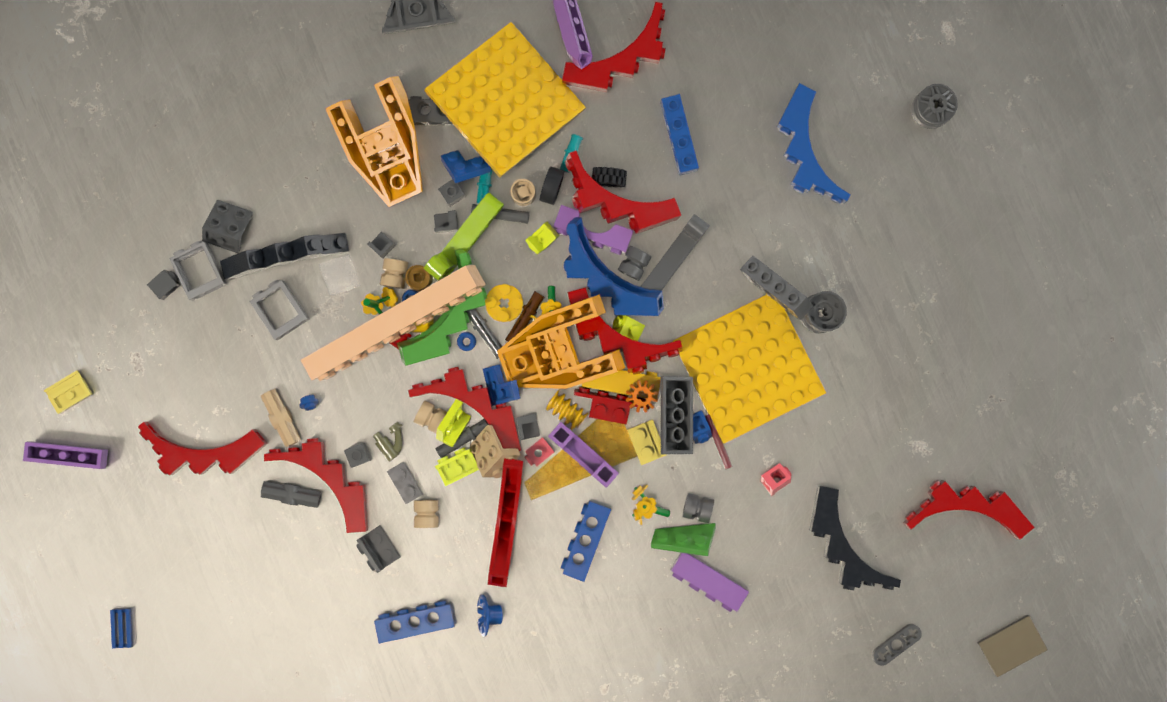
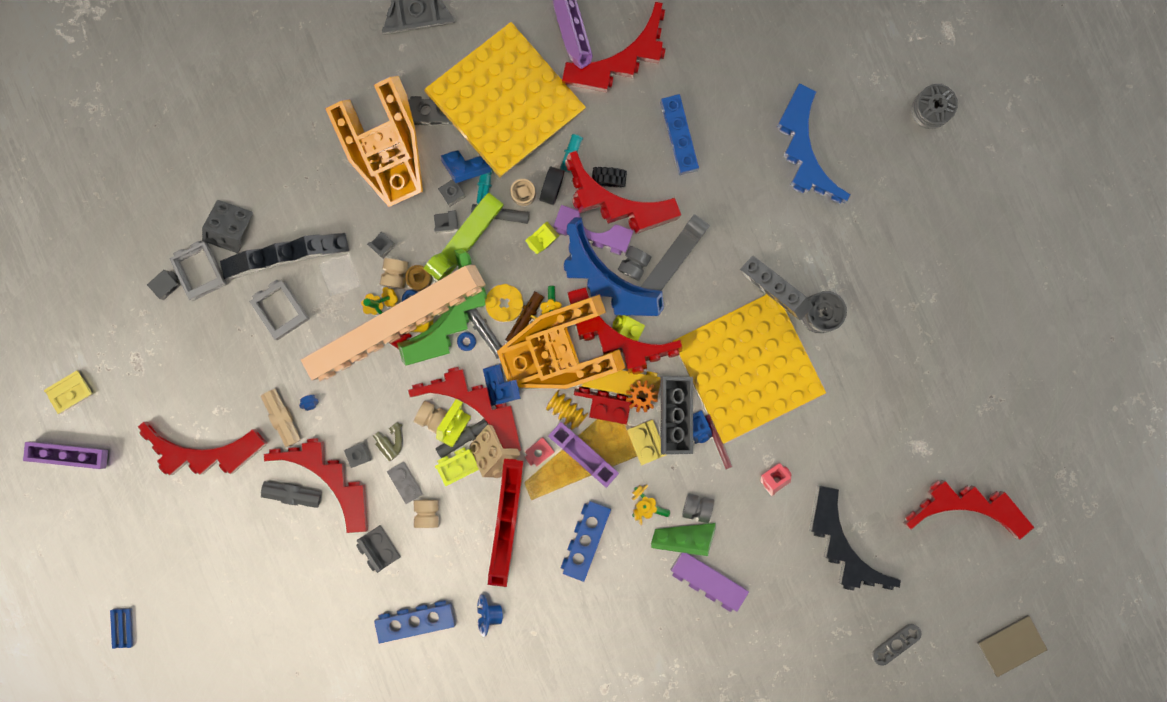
dark grey panel [516,414,540,440] -> none

